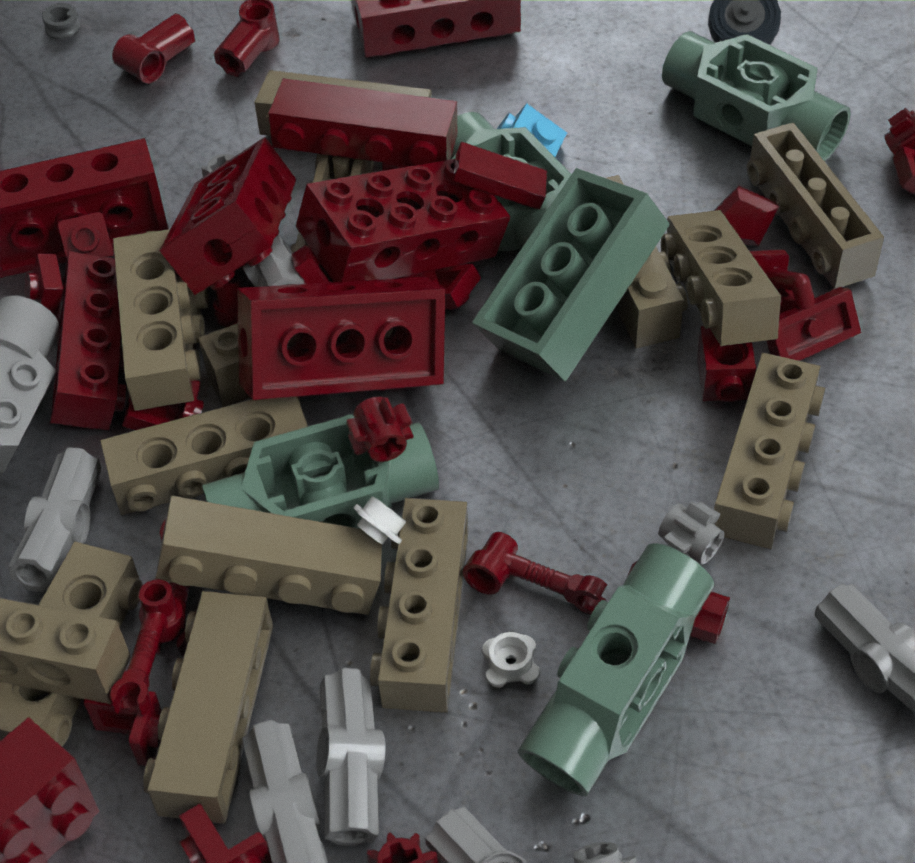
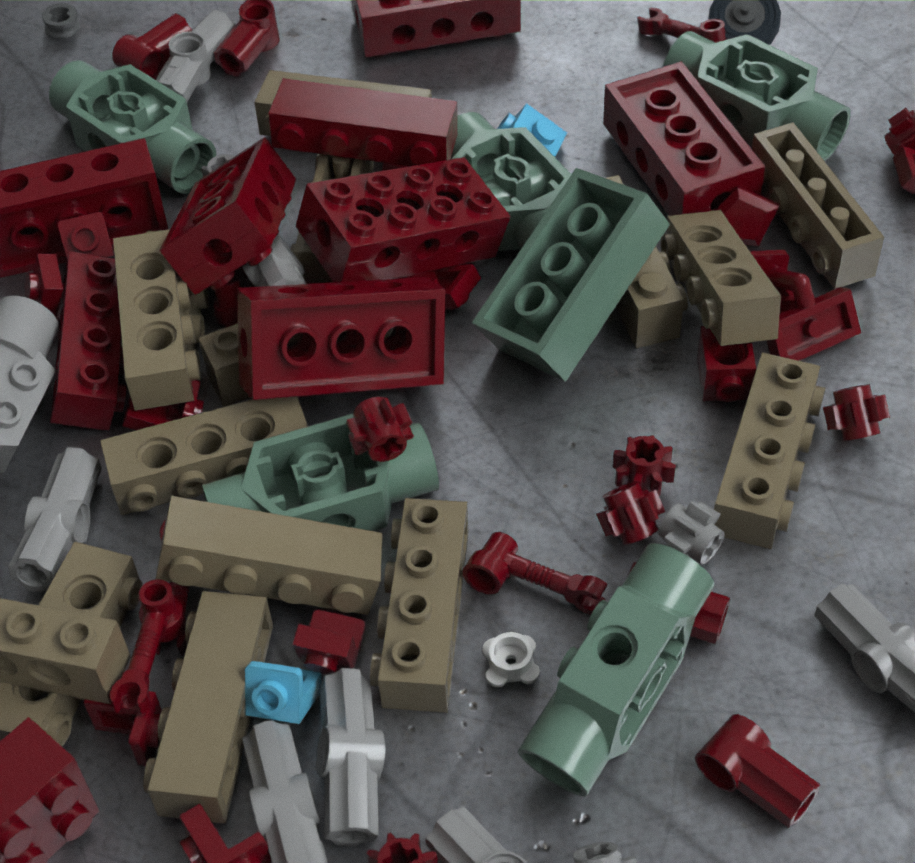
dark red tile [292,245,332,284] -> none
white plate [354,496,406,544] -> none
dark red tile [453,141,547,210] -> none
none -> sand green brick [49,60,216,194]
none -> light grey piece [156,9,236,102]
none -> medium azure bracket [245,661,322,724]
none -> dark red bracket [292,609,366,675]
none -> dark red gear [596,481,666,545]
none -> dark red brick [603,61,765,216]
none -> dark red gear [613,435,676,496]
none -> dark red brick [637,8,726,43]
none -> dark red piece [695,714,820,828]
none -> dark red gear [823,384,890,441]

